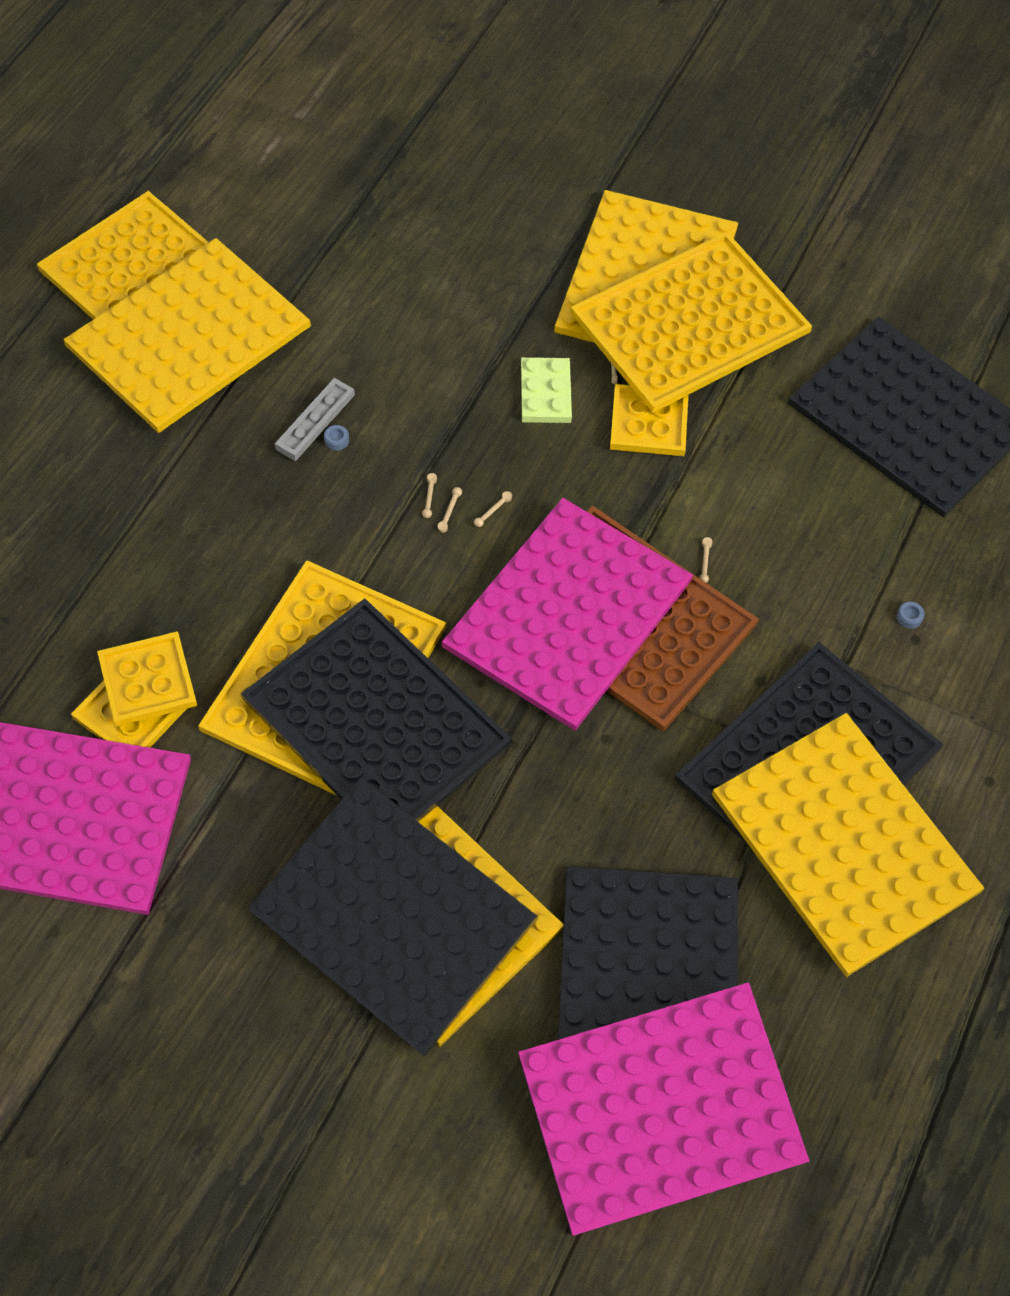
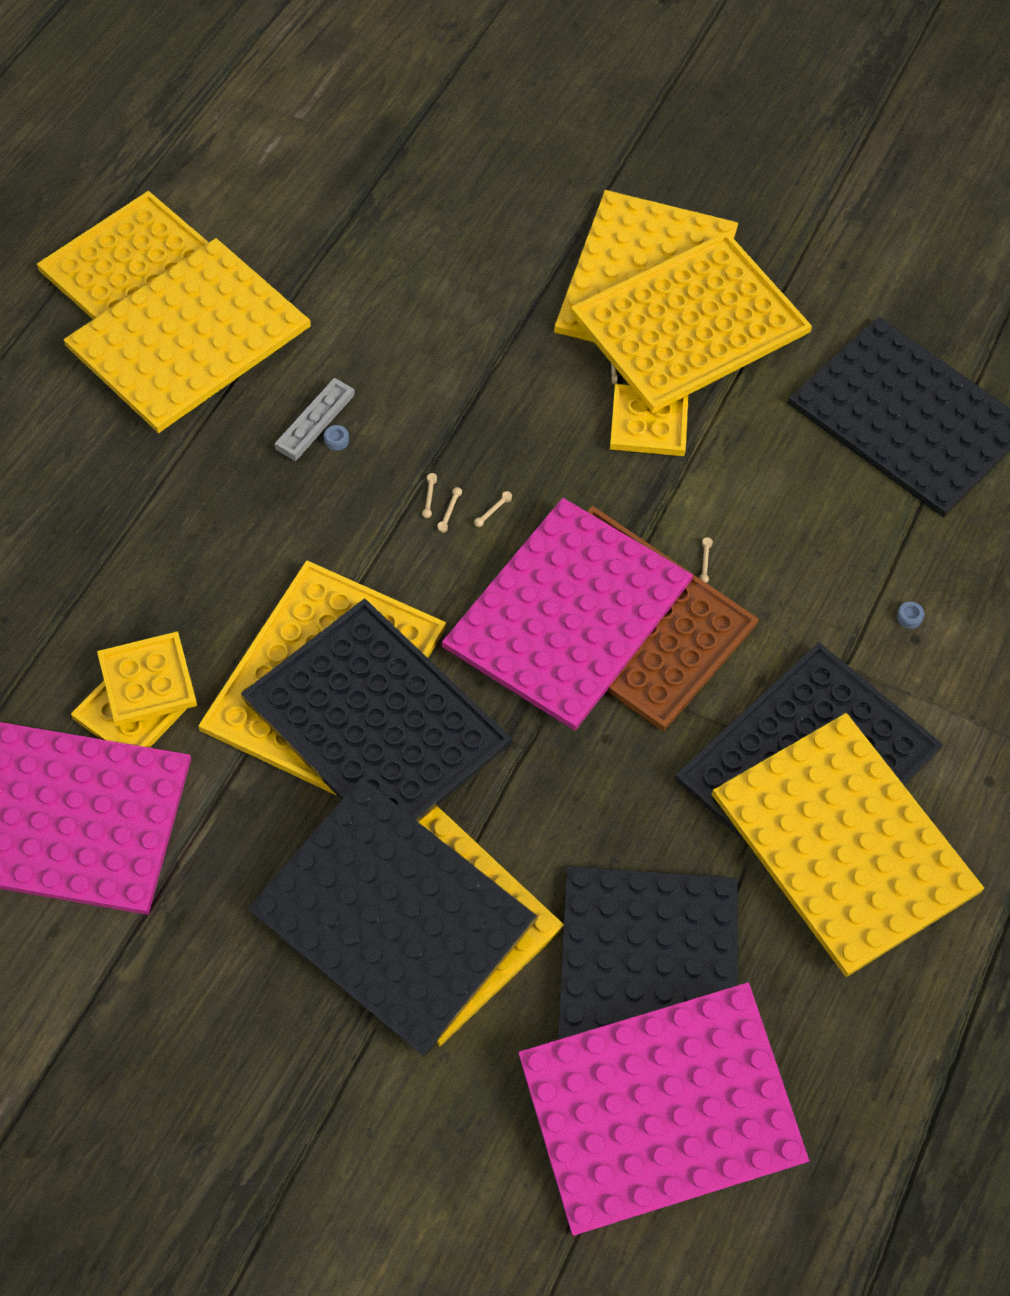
yellowish green plate [521,358,572,423] -> none

